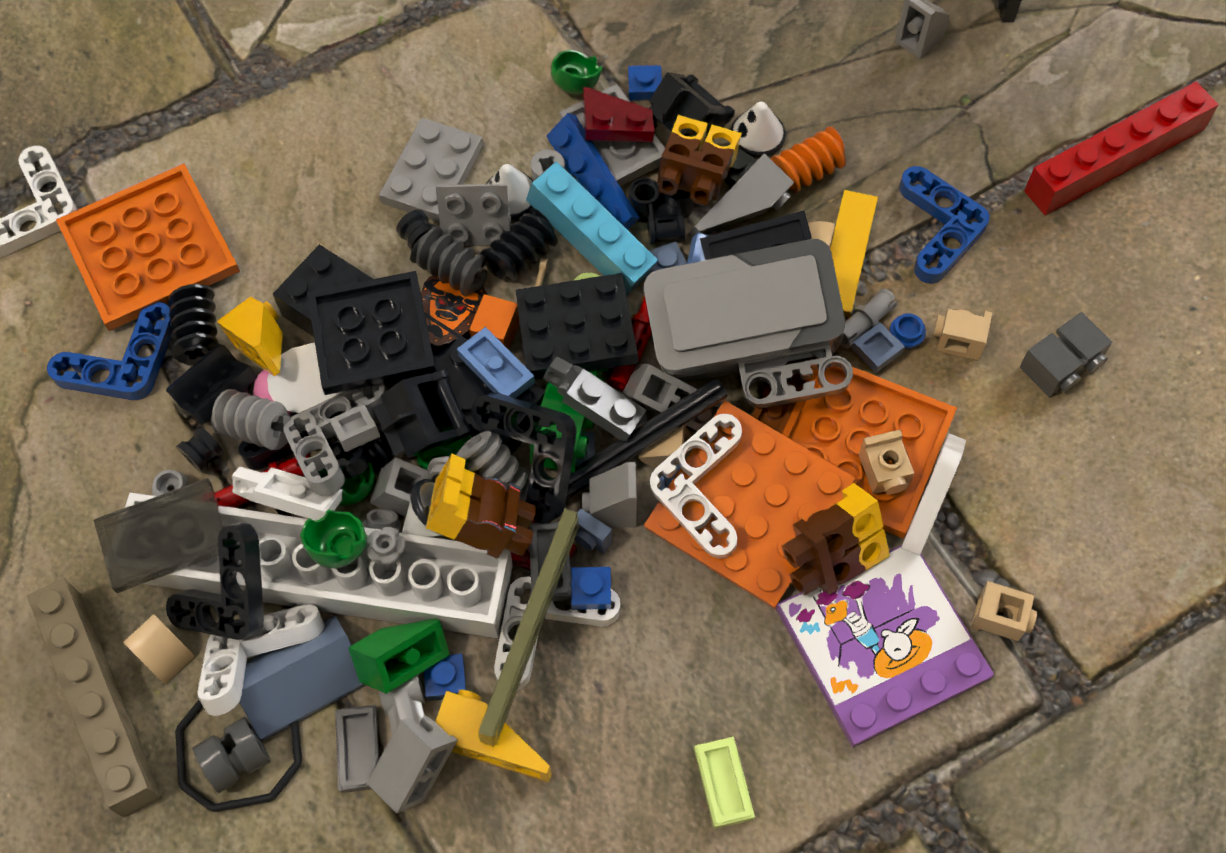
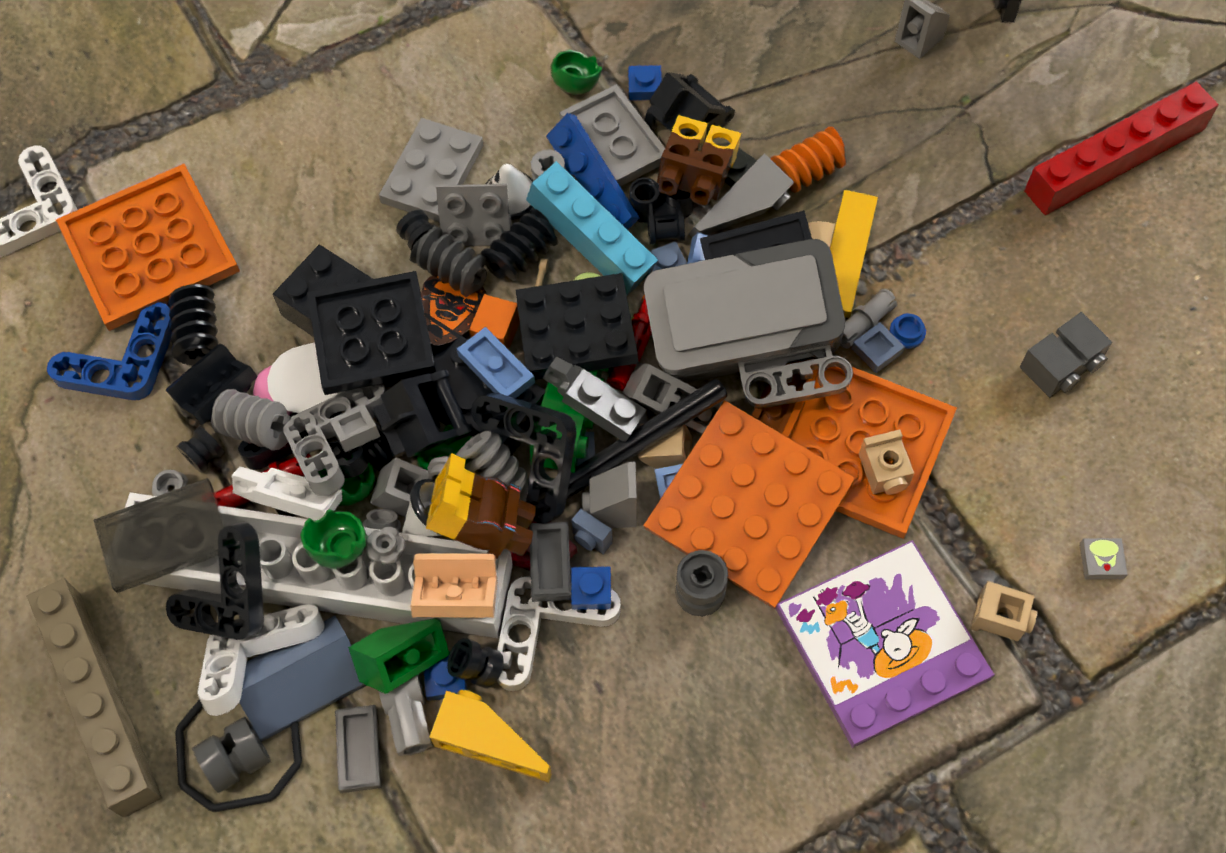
tan brick [123,614,195,685] -> none
yellow slope [216,296,283,376] -> none
light grey hinge [367,716,458,813] -> none
olive tile [478,508,579,747] -> none
dark red wing [582,87,655,142] -> none
white beam [650,414,742,559] -> none
yellowish green tile [694,737,755,829] -> none
white hat [730,102,786,157] -> none
reddish brown hips [781,483,890,596] -> none
blue beam [899,166,989,284] -> none
white beam [901,433,966,556] -> none
tan brick [933,309,992,360] -> none
none -> light nougat bracket [411,554,497,618]
none -> black wheel [447,638,504,689]
none -> dark grey wheel [675,550,728,617]
none -> tile [1079,538,1128,579]

